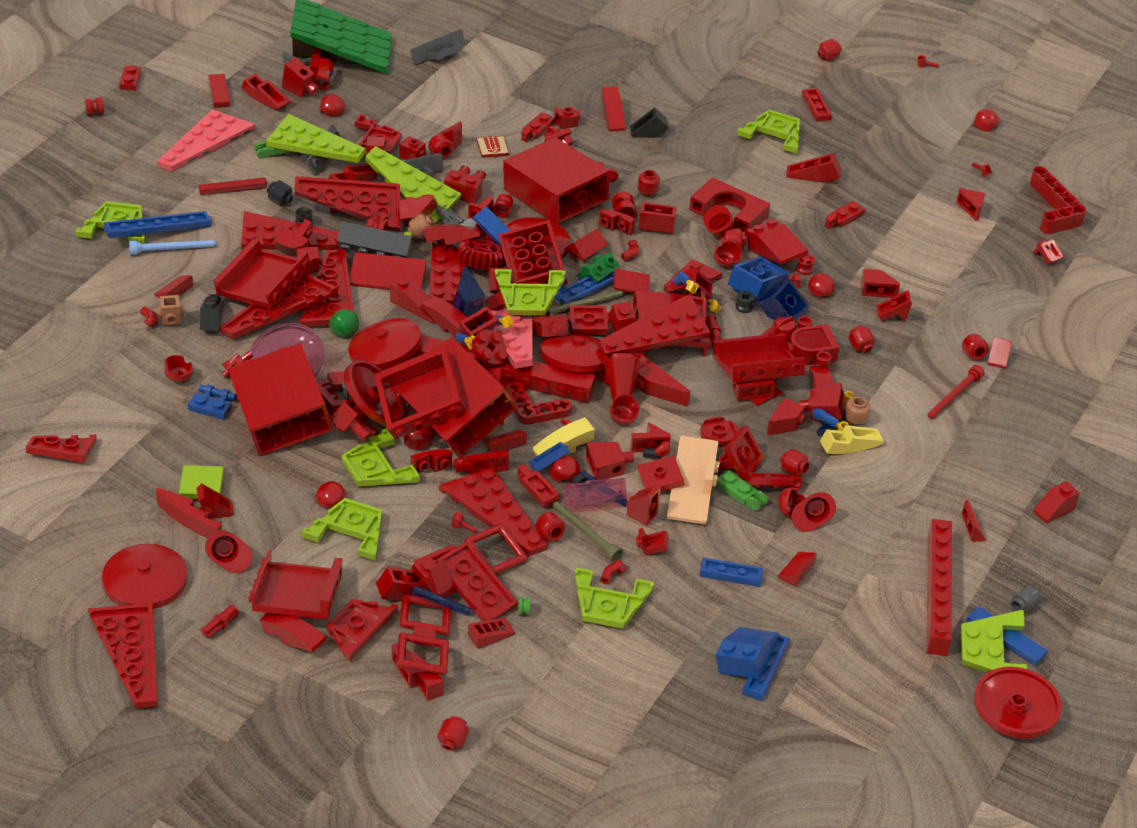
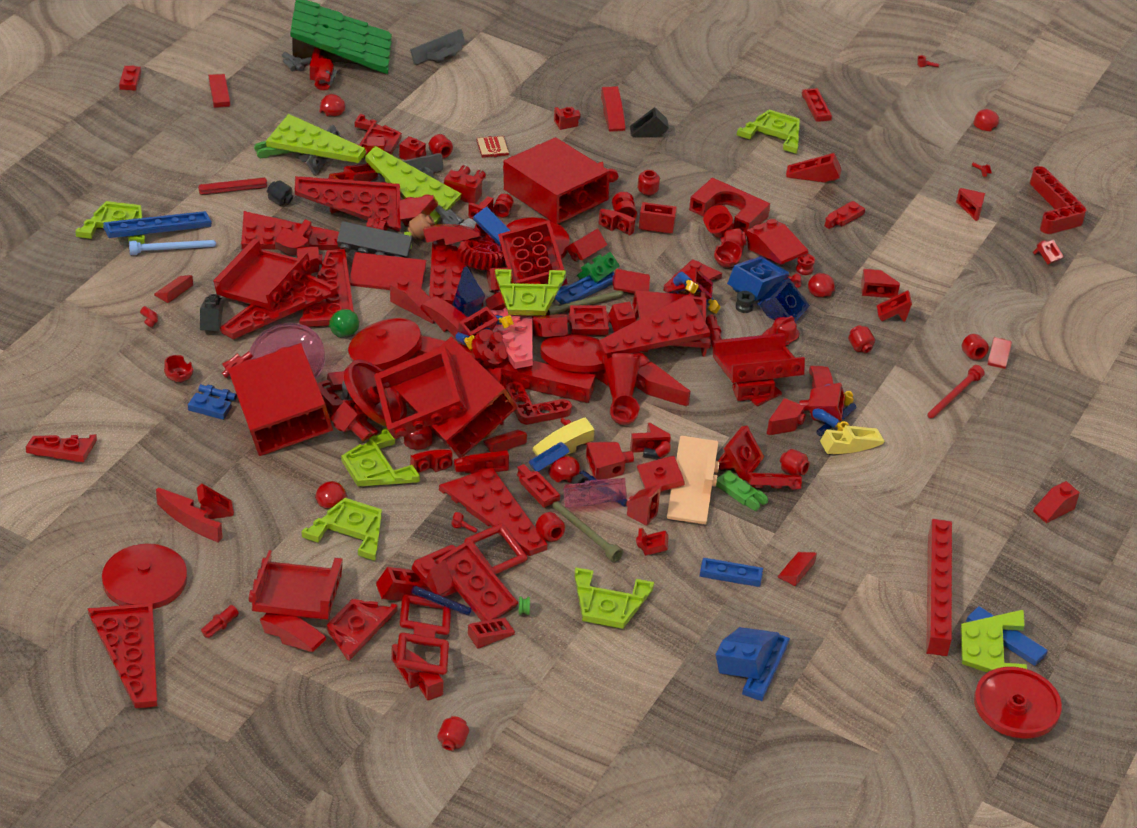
red wheel [85,97,104,115] -> none
coral wing [157,109,255,171] -> none
nougat brick [157,295,184,325] -> none
lime tile [179,465,224,499] -> none
red piece [205,531,252,573] -> none
red slope [241,73,290,110] -> none
red torso [281,57,319,97] -> none
pearl dark grey wheel [295,207,313,225] -> none
red slope [438,121,462,150] -> none
red hinge [521,112,555,142] -> none
red hips [544,126,573,146] -> none
red arm [600,560,627,584] -> none
red arm [621,240,639,261] -> none
red tile [700,417,738,447] -> none
red hair [778,487,805,518] -> none
red piece [786,316,840,367] -> none
red piece [791,492,836,532] -> none
red head [817,39,842,62] -> none
nougat head [844,396,871,425] -> none
red slope [962,500,986,542] -> none
dark grey brick [1010,586,1041,613] -> none

